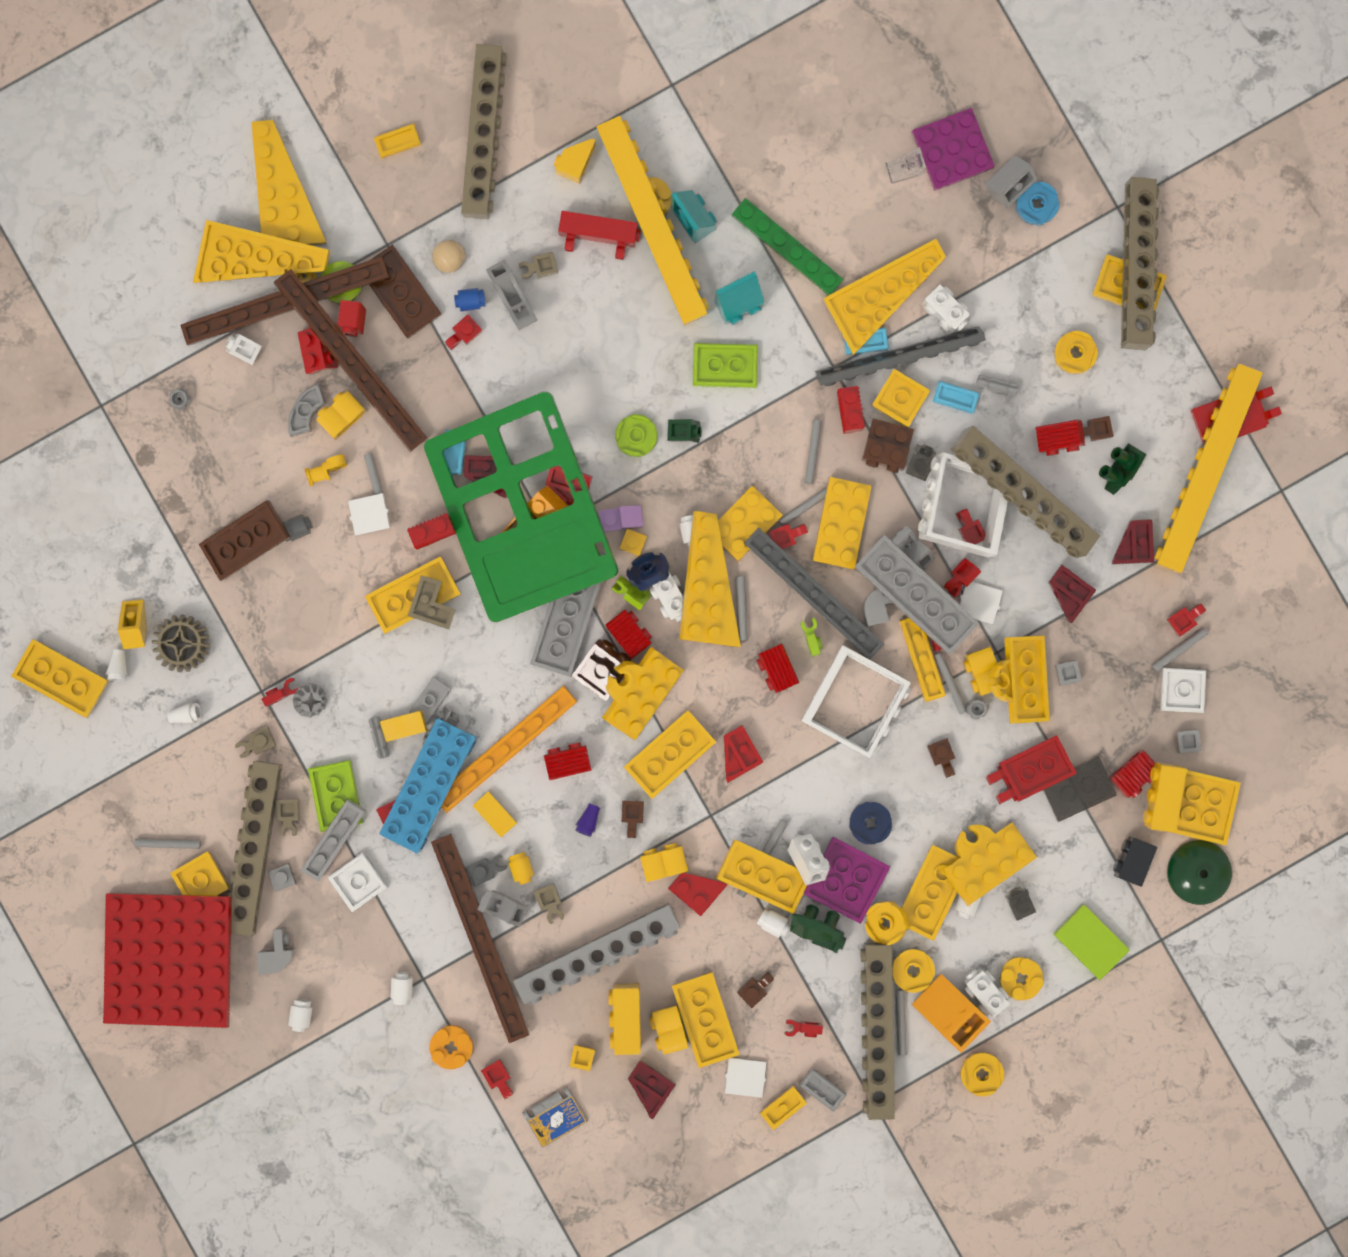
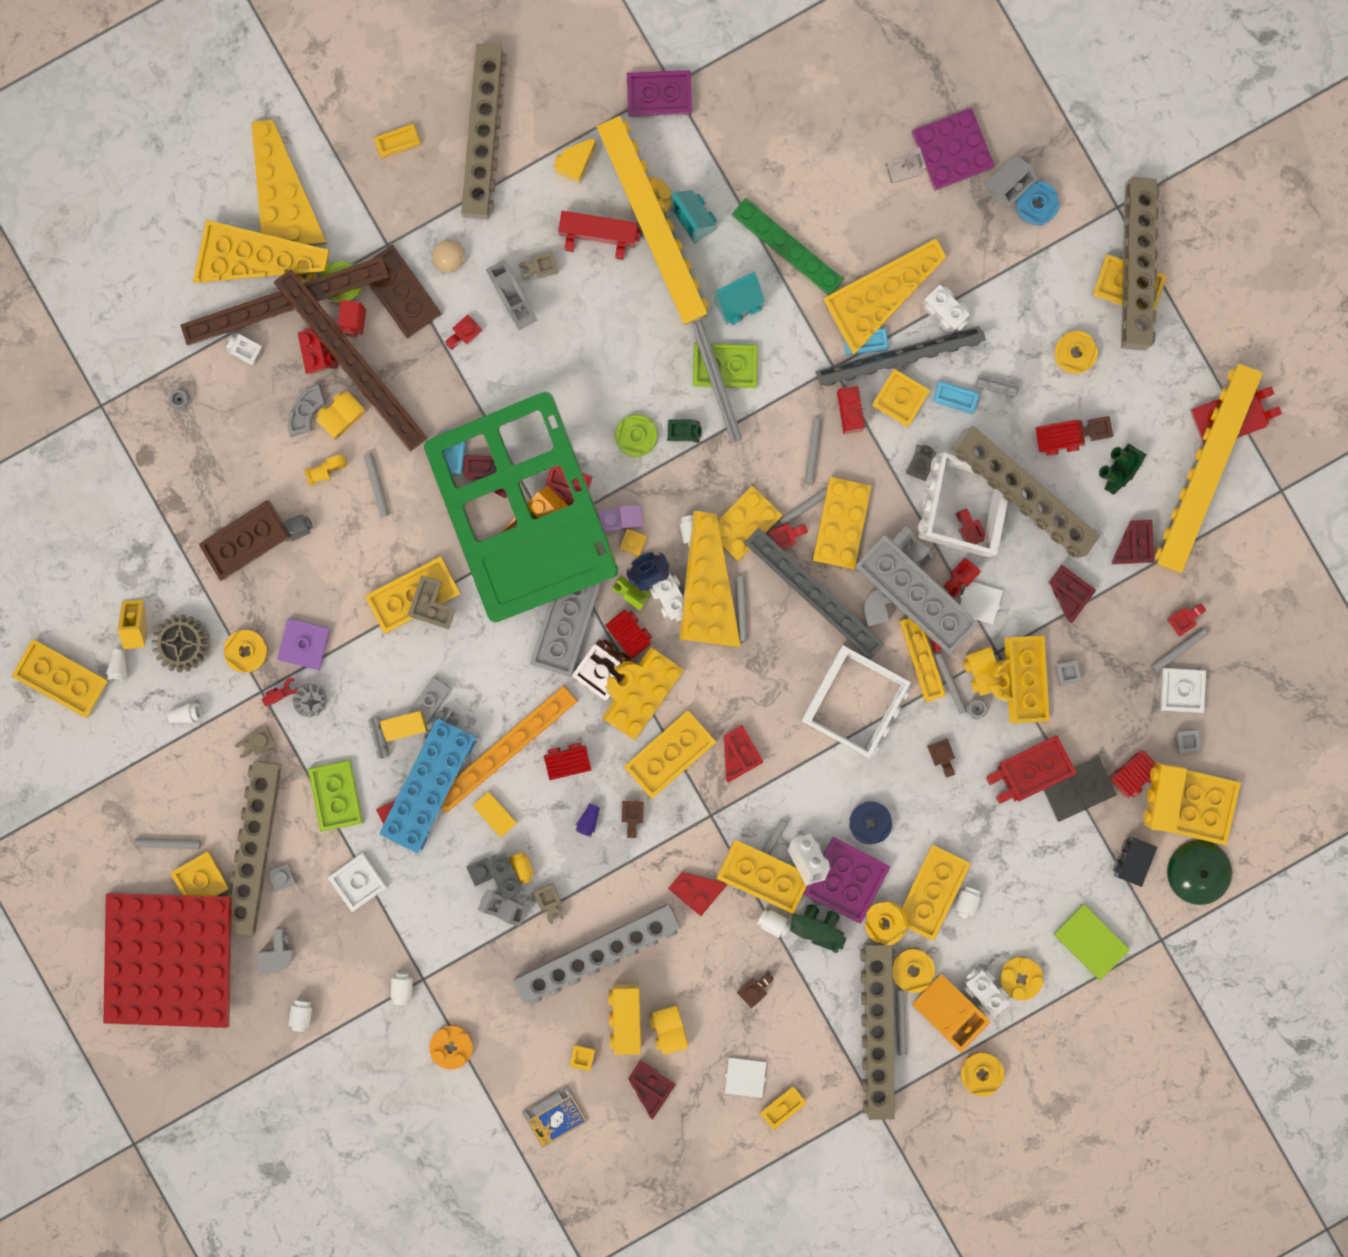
dark tan plate [276,799,300,836] -> none
light grey plate [300,798,365,882] -> none
white piece [348,493,391,536] -> none
red brick [407,513,456,550] -> none
reddish brown plate [431,834,530,1043] -> none
blue brick [454,288,486,312] -> none
red plate [481,1059,514,1099] -> none
yellow brick [640,843,688,882] -> none
yellow plate [672,972,740,1068] -> none
red brick [756,644,800,693] -> none
red plate [784,1019,823,1038] -> none
light grey plate [799,1068,847,1112] -> none
lime plate [800,618,823,657] -> none
reddish brown plate [862,418,914,473] -> none
yellow plate [942,822,1037,906] -> none
clear smoke bracket [1005,886,1036,921] -> none
none -> yellow plate [224,630,268,673]
none -> medium lavender plate [277,618,330,670]
none -> dark grey hinge [485,852,524,900]
none -> magenta plate [627,70,692,117]
none -> light grey axle [692,320,742,443]

